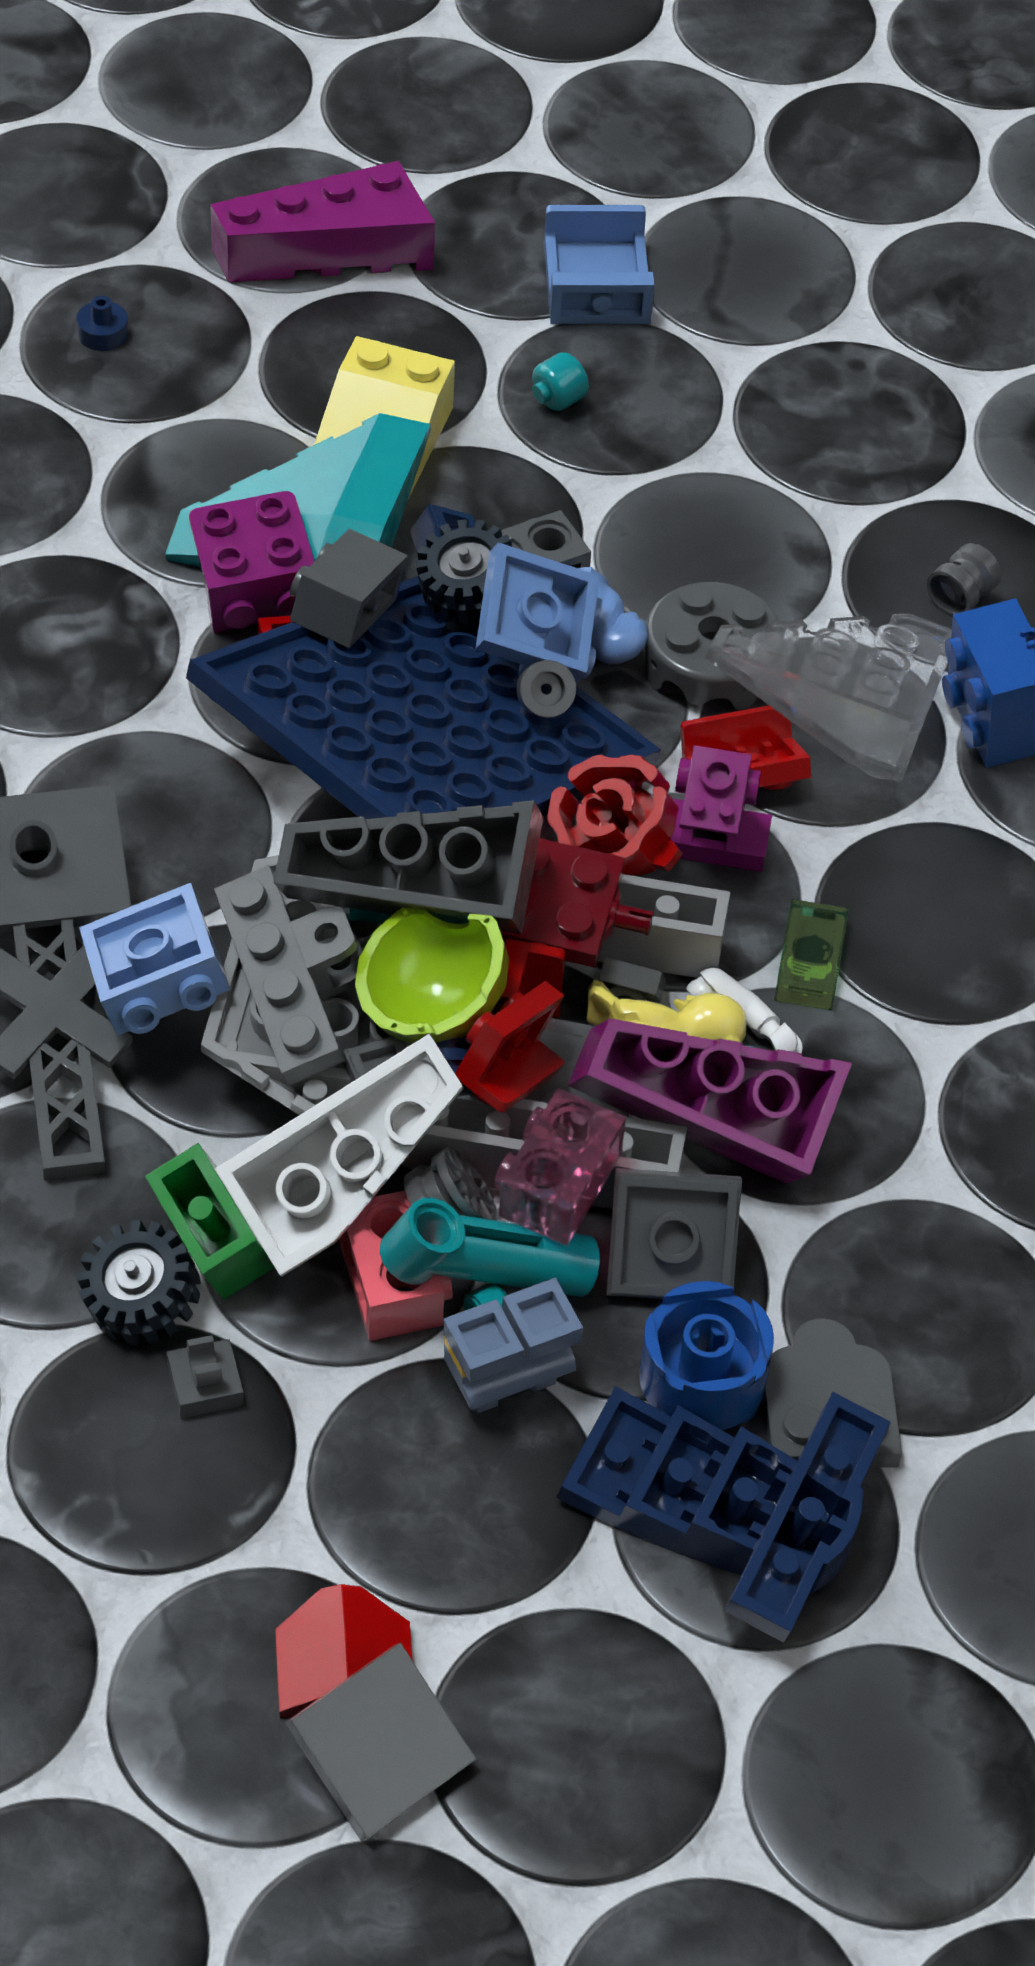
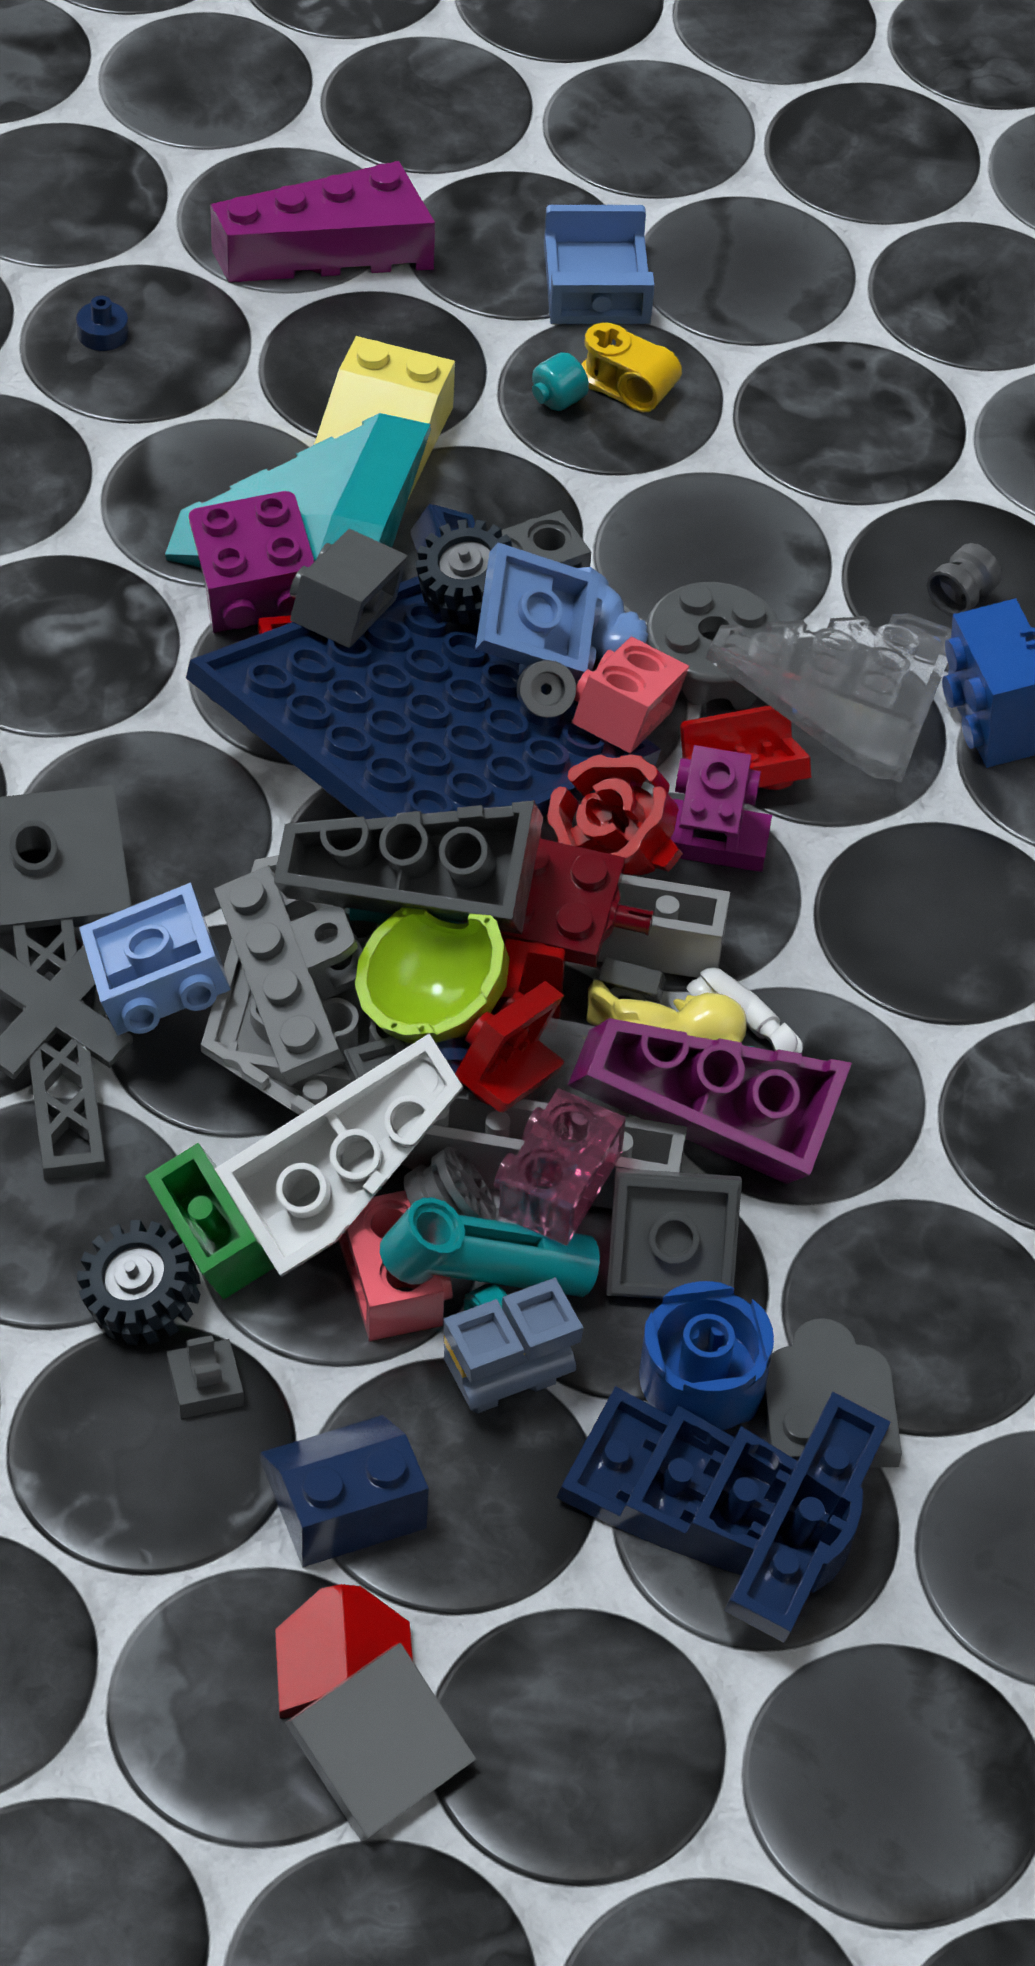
clear green tile [774,899,849,1010] -> none
none -> dark blue slope [260,1415,429,1568]
none -> coral brick [571,636,690,754]
none -> yellow piece [581,323,682,412]

